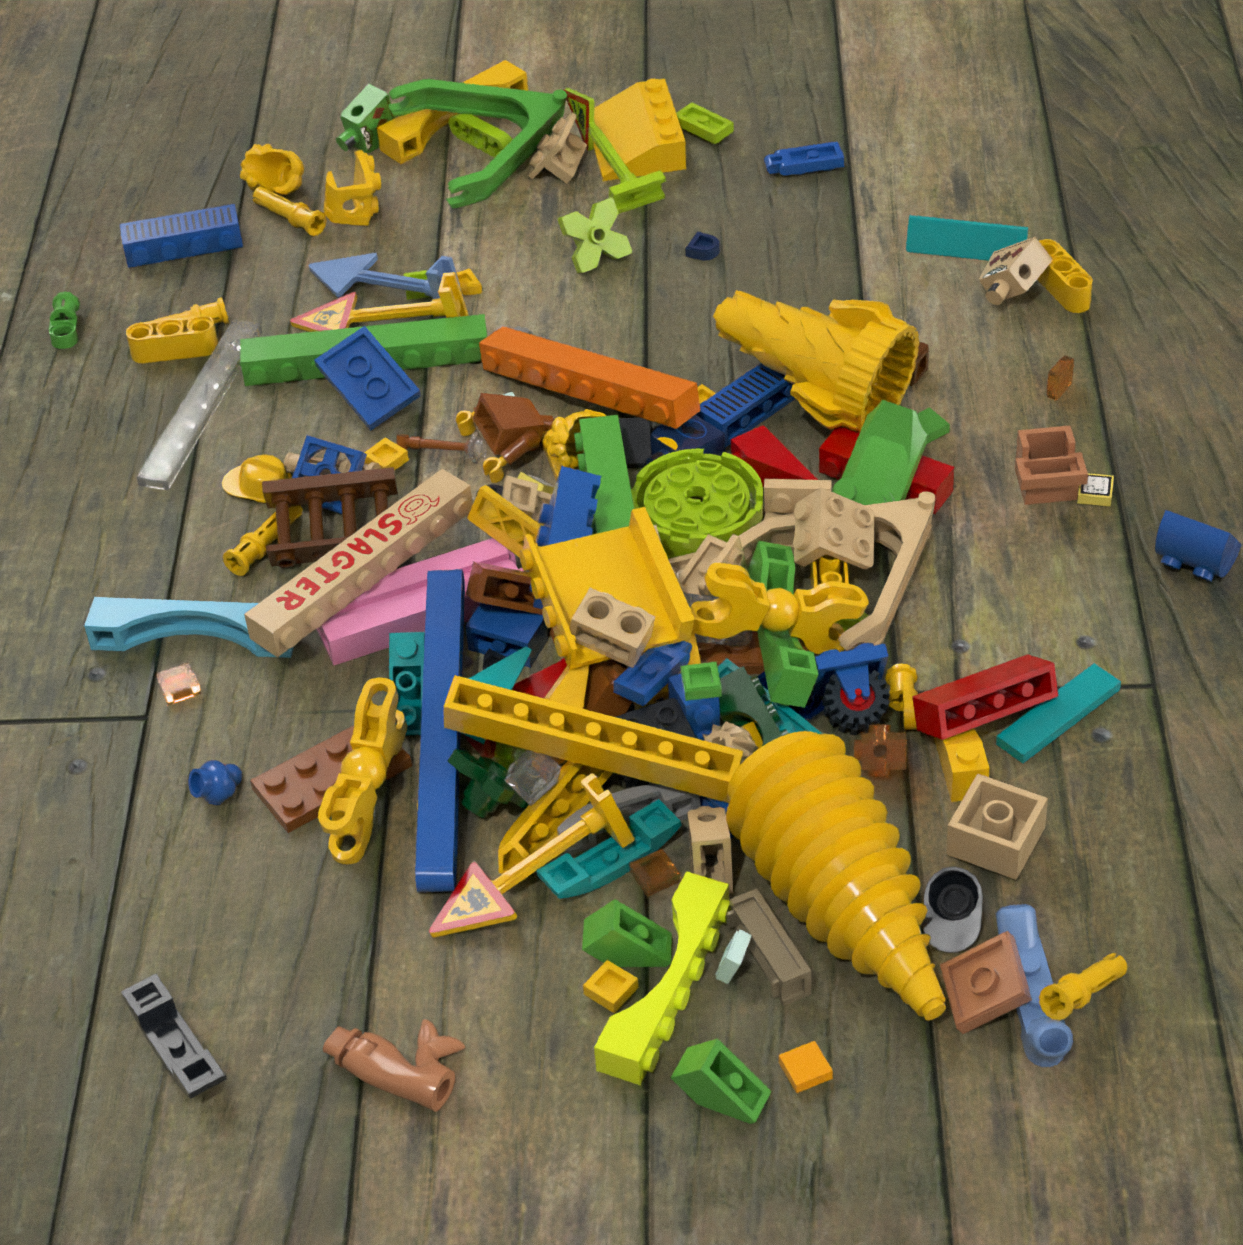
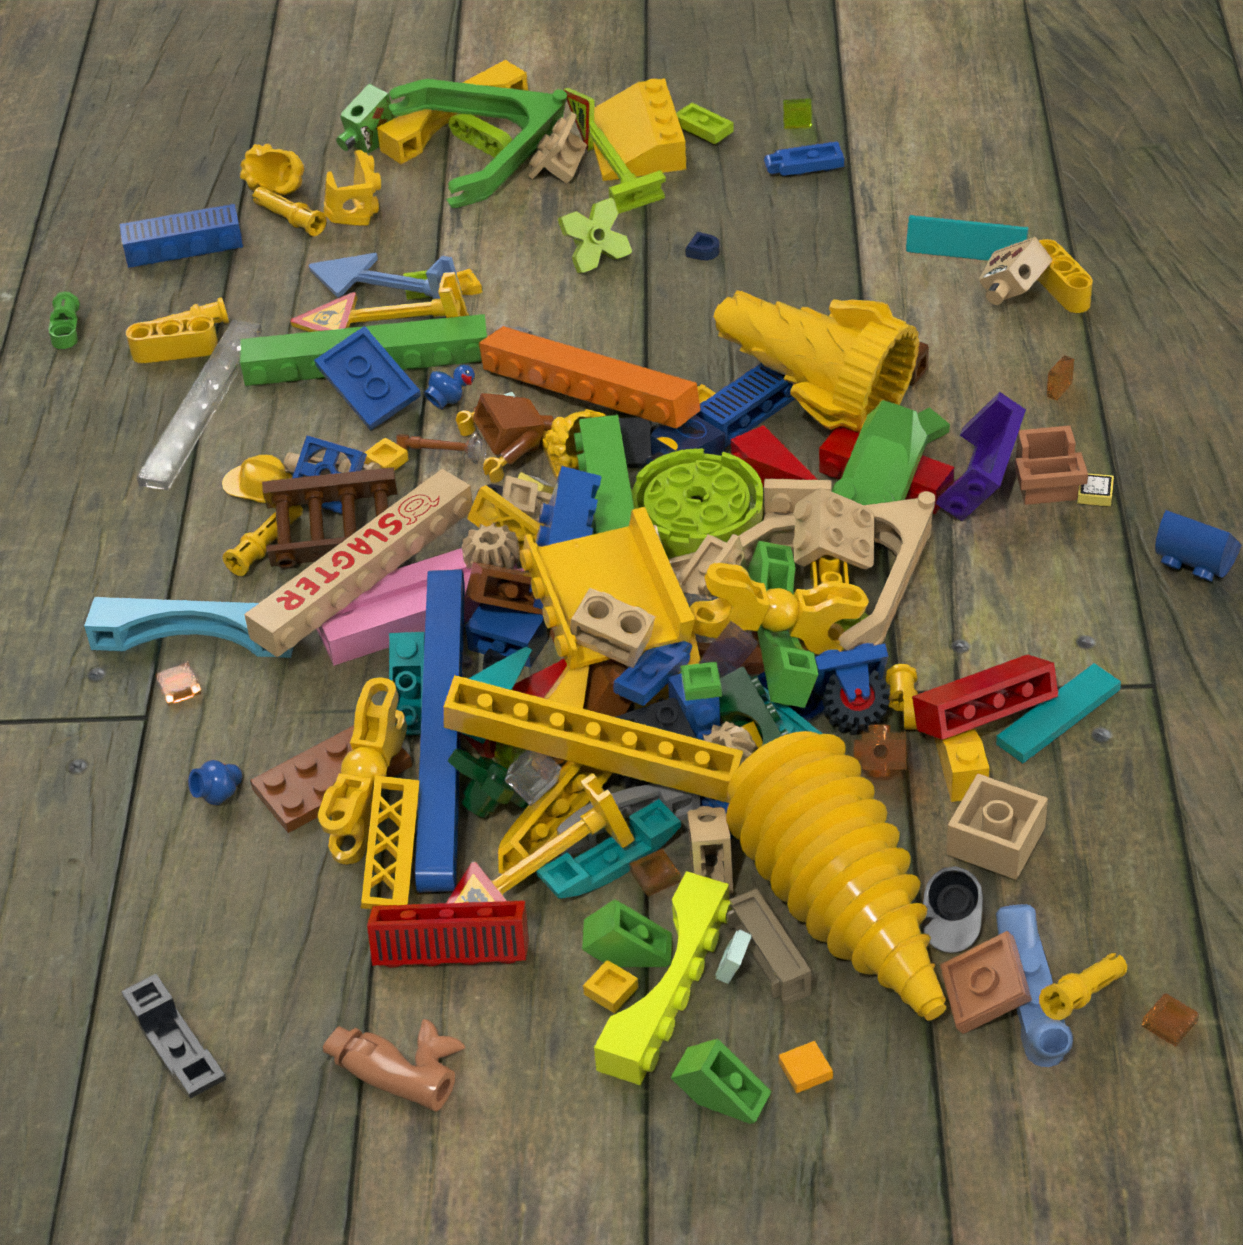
none -> yellow fence [361,775,419,909]
none -> red brick [367,900,529,968]
none -> blue animal [424,364,475,410]
none -> tan gear [462,522,520,569]
none -> bracket [699,621,759,678]
none -> clear neon green tile [783,98,812,129]
none -> dark purple panel [936,392,1026,521]
none -> clear orange tile [1142,993,1199,1047]

